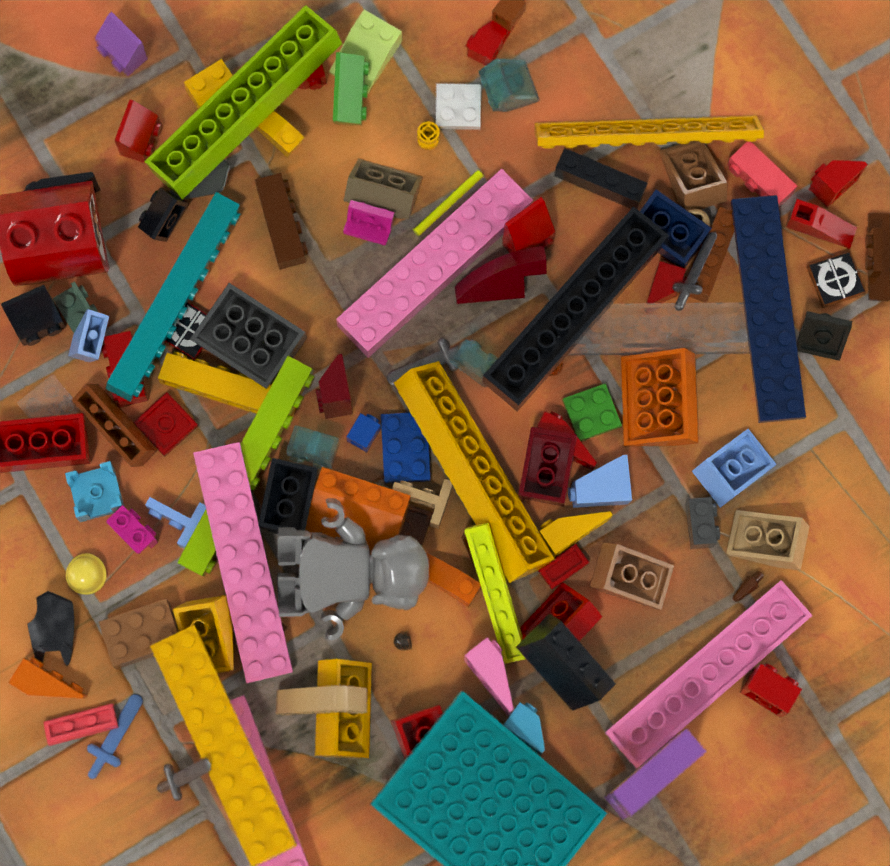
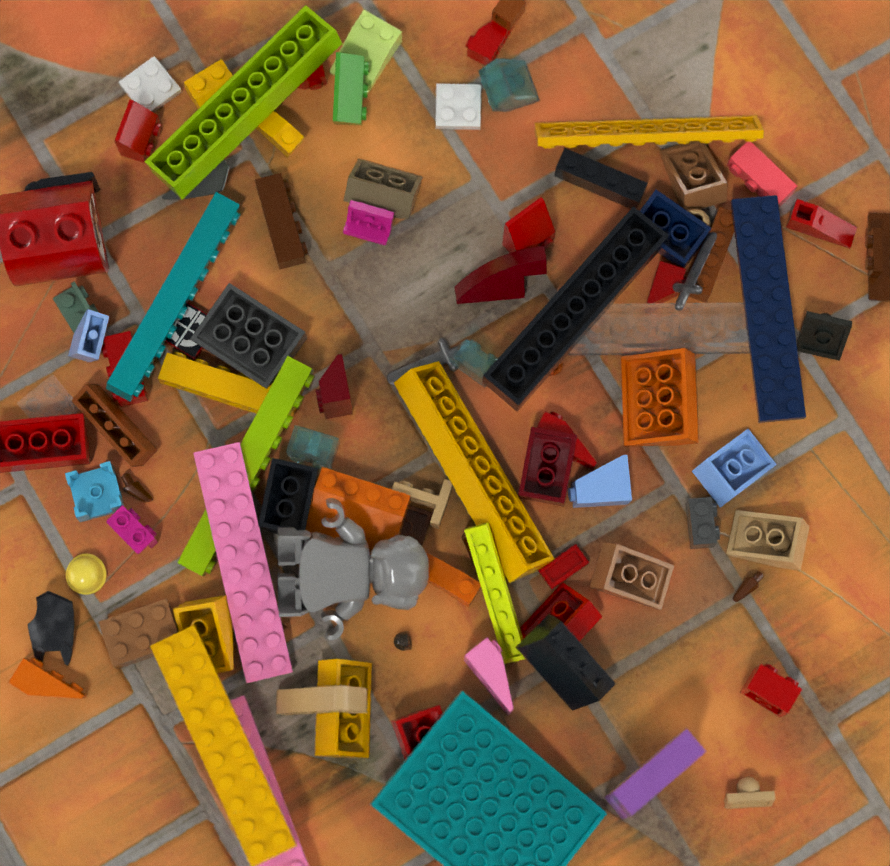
black slope [1,285,66,346] -> none
coral tile [43,703,119,746] -> none
medium blue sword [87,694,143,779] -> none
medium lavender slope [95,12,147,76] -> none
red tile [133,392,199,457] -> none
black slope [138,188,189,242] -> none
light blue bracket [145,497,206,549] -> none
flat silver sword [157,758,211,801] -> none
bright pink brick [336,169,533,358] -> none
blue brick [346,413,381,453] -> none
blue plate [381,413,431,484] -> none
neon yellow bar [413,170,484,236] -> none
yellow wheel [417,121,440,150] -> none
medium azure slope [503,702,545,755] -> none
yellow slope [539,511,613,557] -> none
bright green plate [562,383,622,442] -> none
bright pink plate [605,580,813,769] -> none
tile [807,251,866,308] -> none
red slope [809,160,868,208] -> none
none -> white plate [119,56,182,112]
none -> reddish brown bar [121,473,153,503]
none -> tan tile [724,777,775,809]

